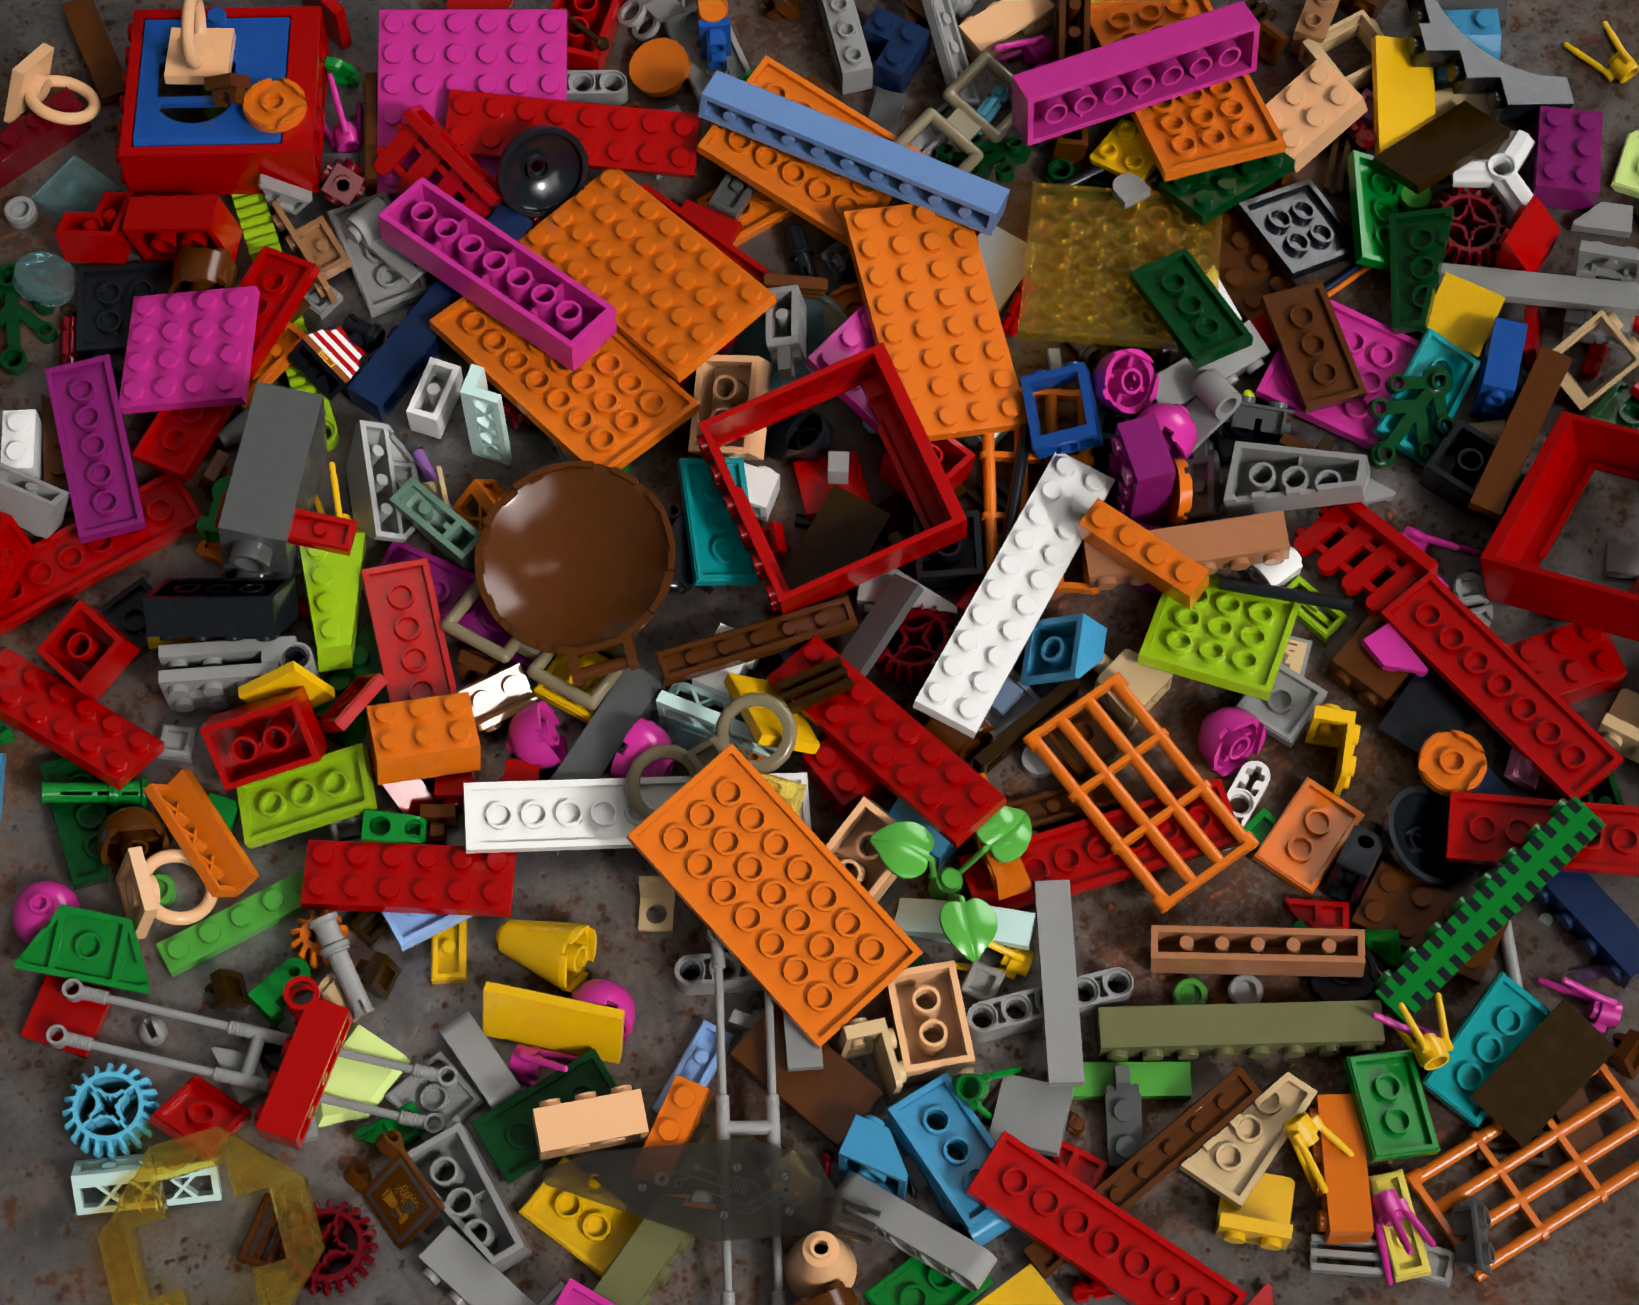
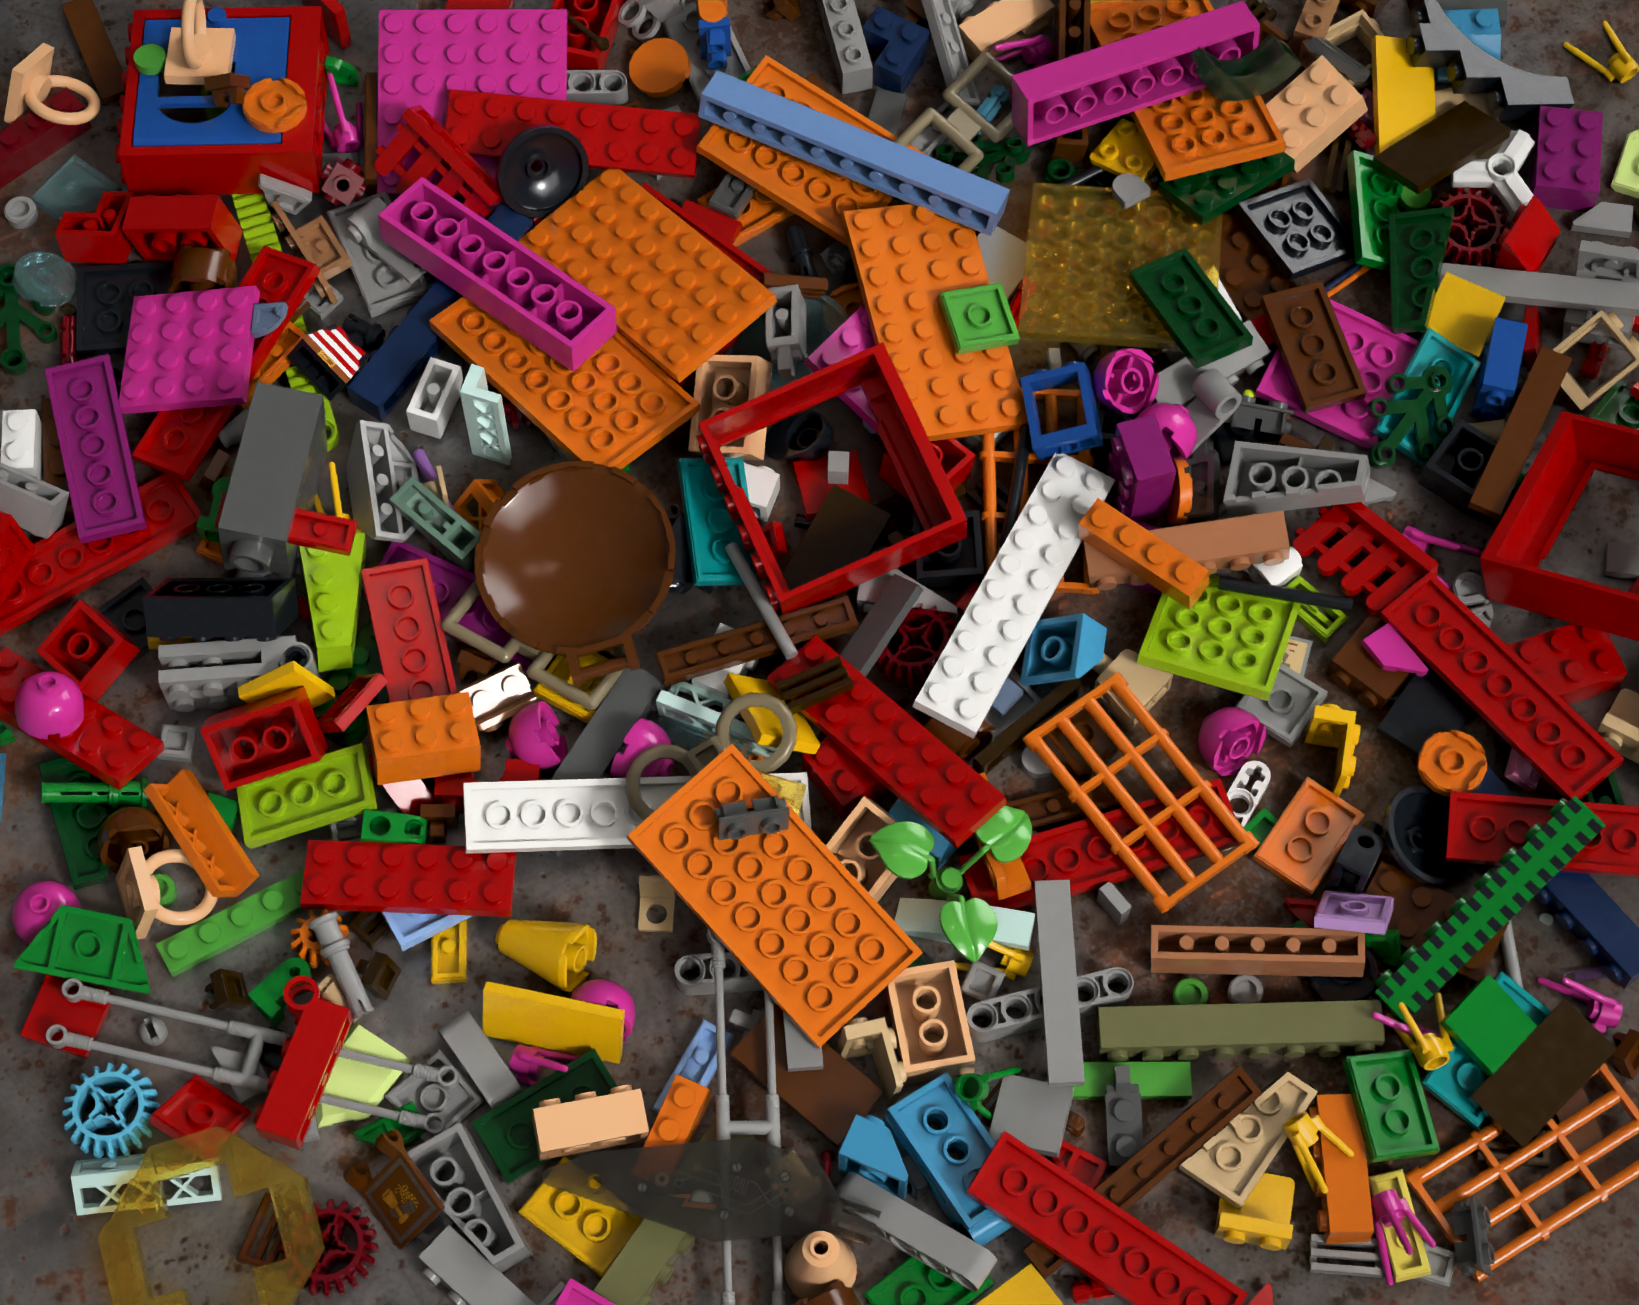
none -> dark pink cylinder [14,671,84,739]
none -> bright green tile [134,44,166,75]
none -> sand blue tile [251,302,289,338]
none -> dark grey hinge [714,795,790,840]
none -> light grey bar [725,542,798,660]
none -> bright green tile [938,282,1020,355]
none -> light grey tile [1097,882,1131,926]
none -> arch [1190,33,1302,101]
none -> dark grey tile [1306,37,1371,82]
none -> lavender tile [1314,890,1394,935]
none -> green tile [1439,974,1537,1076]

